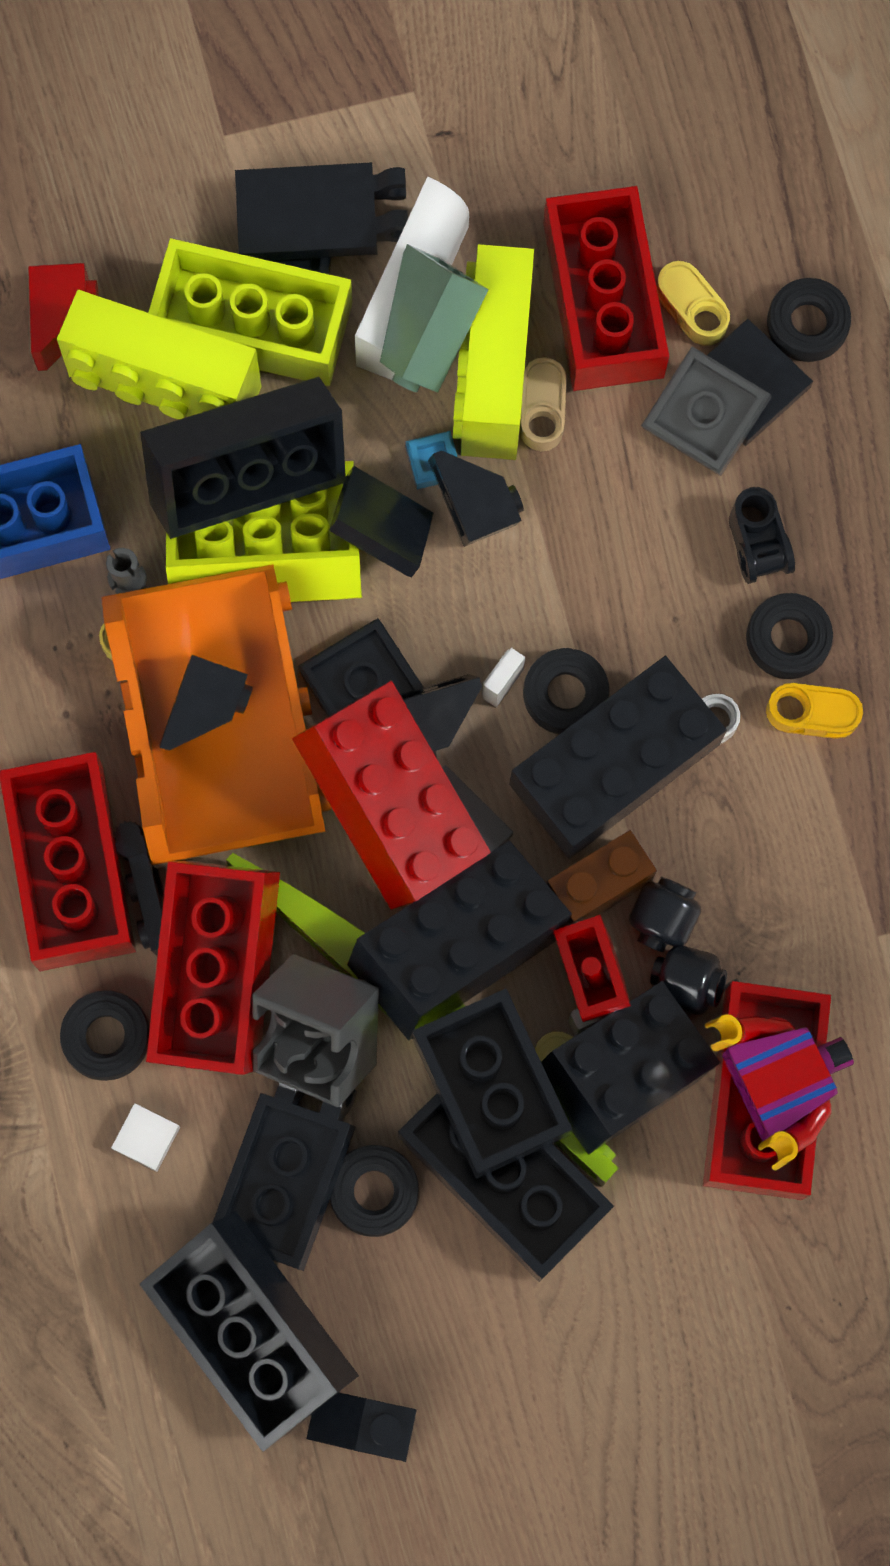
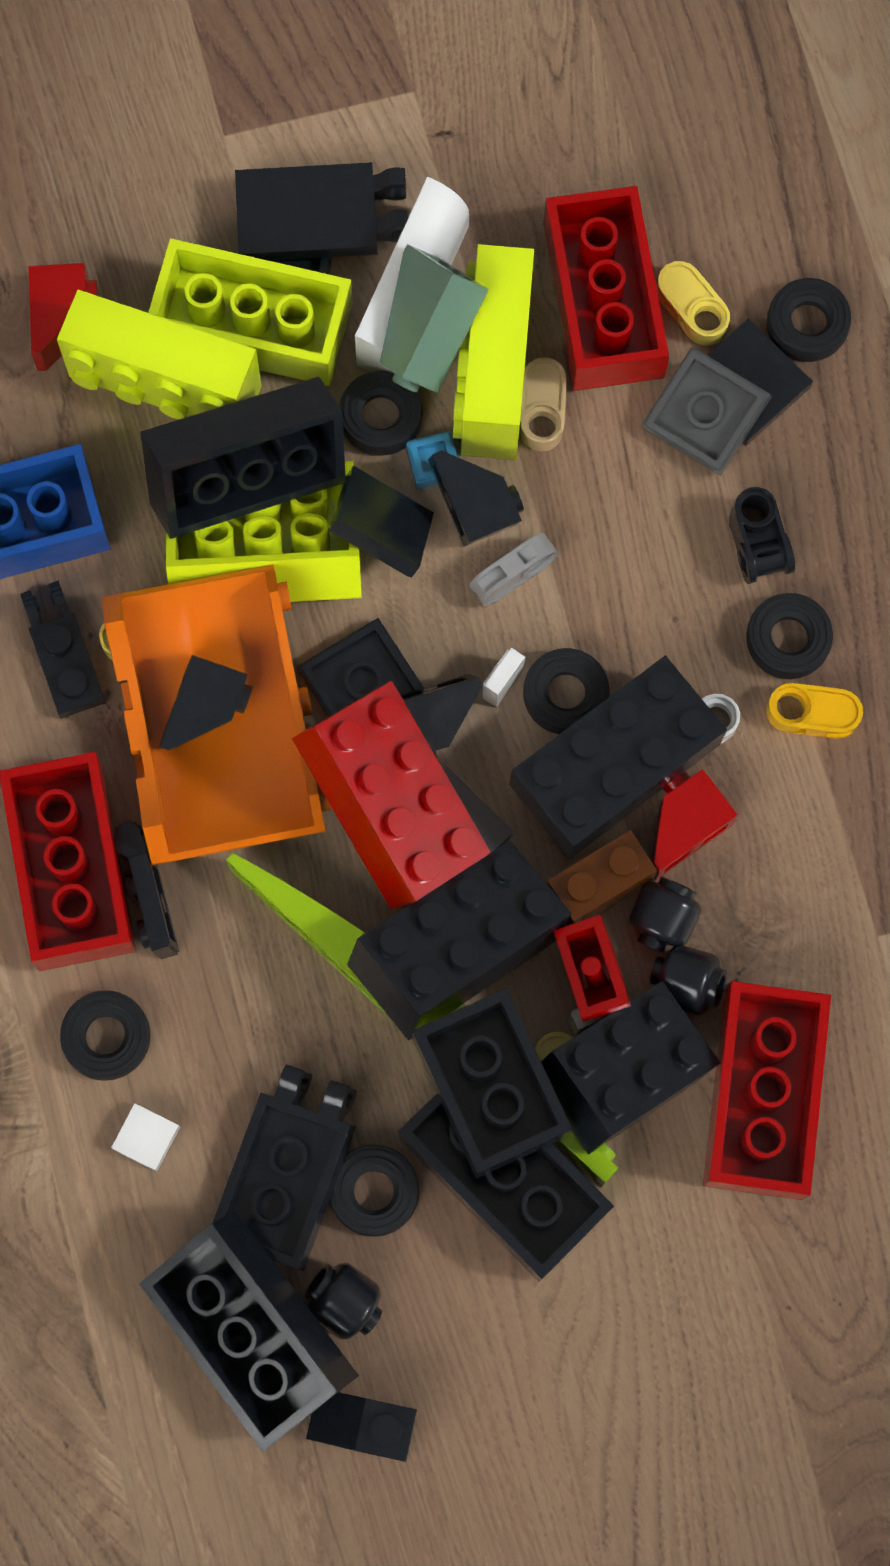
dark grey pin [106,548,147,594] -> none
red brick [146,861,280,1075] -> none
dark grey piece [253,954,379,1107] -> none
torso [705,1014,854,1170] -> none
none -> black hinge [20,580,106,719]
none -> black head [305,1263,382,1340]
none -> black tyre [339,371,423,456]
none -> light grey piece [469,533,559,607]
none -> red slope [651,769,738,881]

